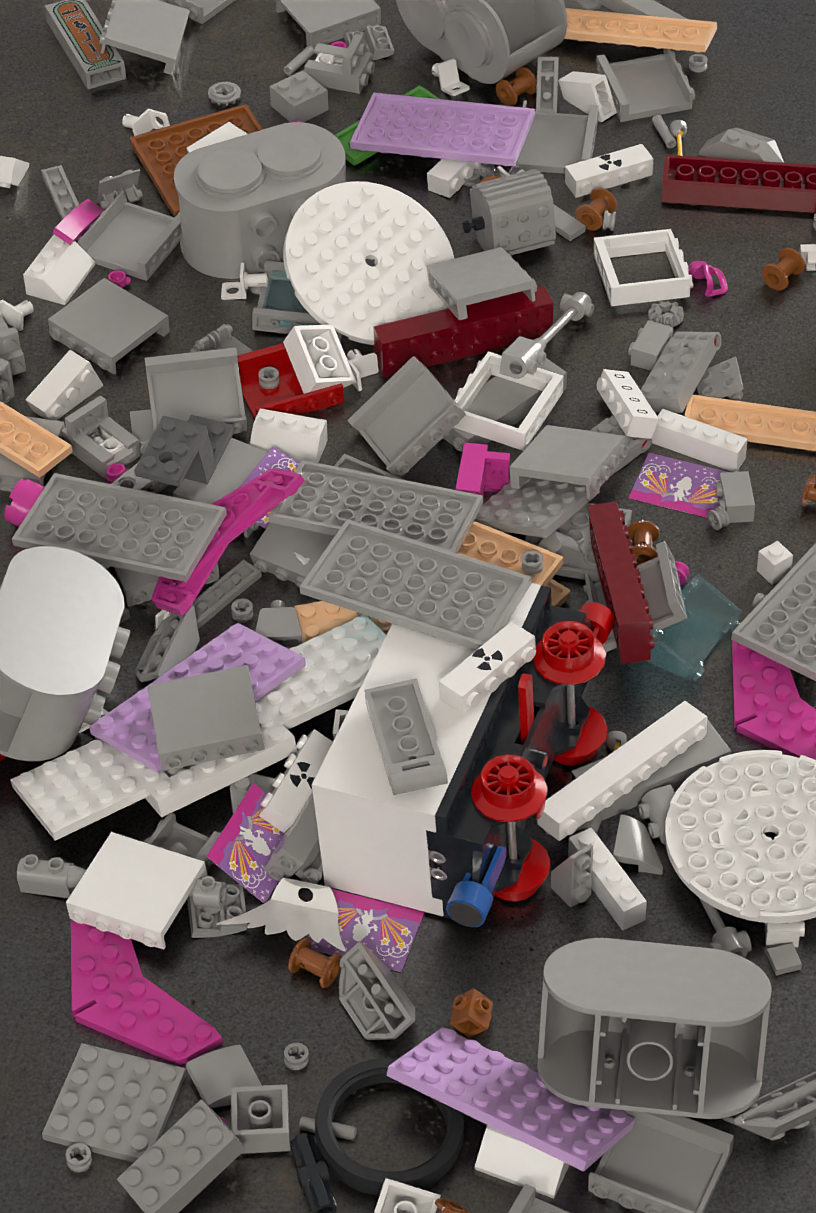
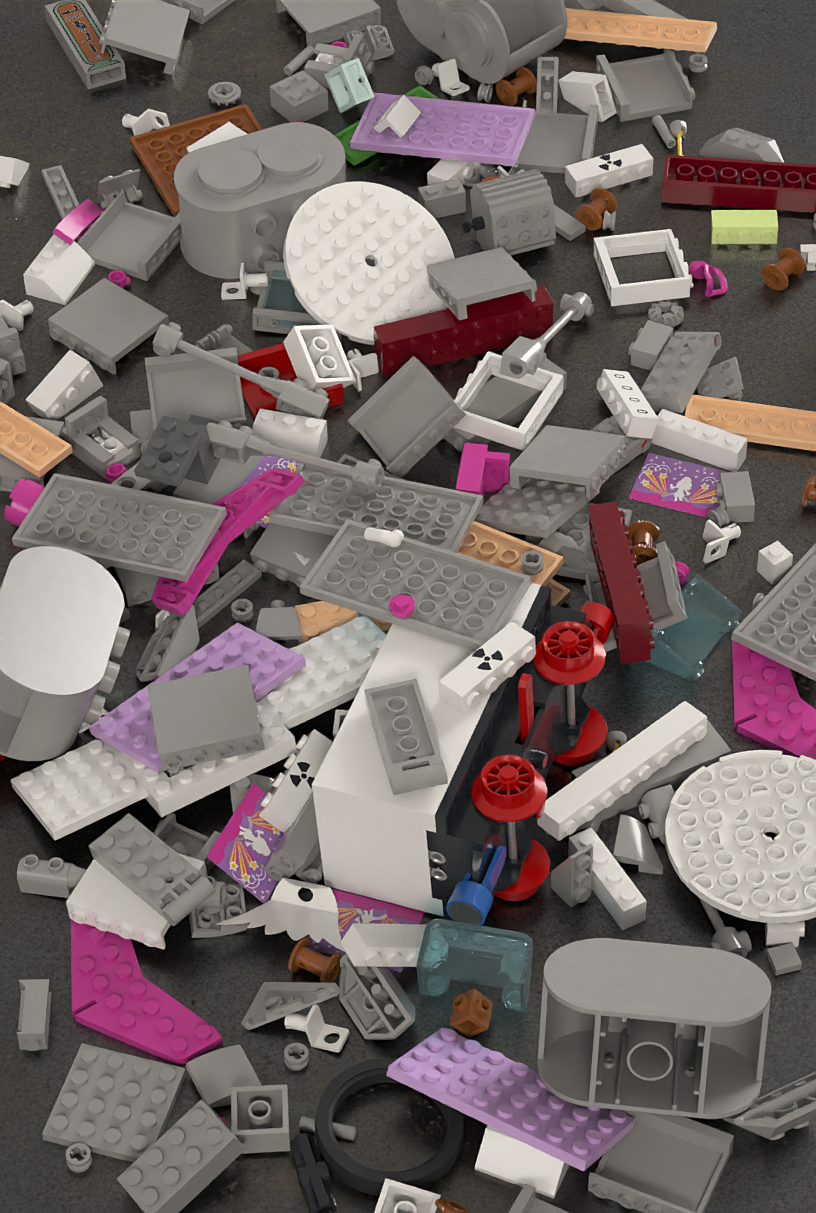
none -> light grey window [17,979,52,1051]
none -> light grey hinge [89,813,215,926]
none -> light grey bar [153,322,330,419]
none -> light grey bar [206,420,384,495]
none -> light grey wing [241,982,341,1030]
none -> white bracket [284,1004,349,1052]
none -> light aqua window [324,58,375,113]
none -> white brick [340,923,450,967]
none -> white arm [364,527,404,548]
none -> white panel [373,95,421,137]
none -> dark pink plate [389,594,415,619]
none -> light grey plate [415,65,434,85]
none -> clear light blue windscreen [416,919,533,1013]
none -> light grey brick [418,179,466,218]
none -> light grey bush [477,83,493,103]
none -> white bracket [703,520,741,563]
none -> yellowish green brick [710,210,778,244]

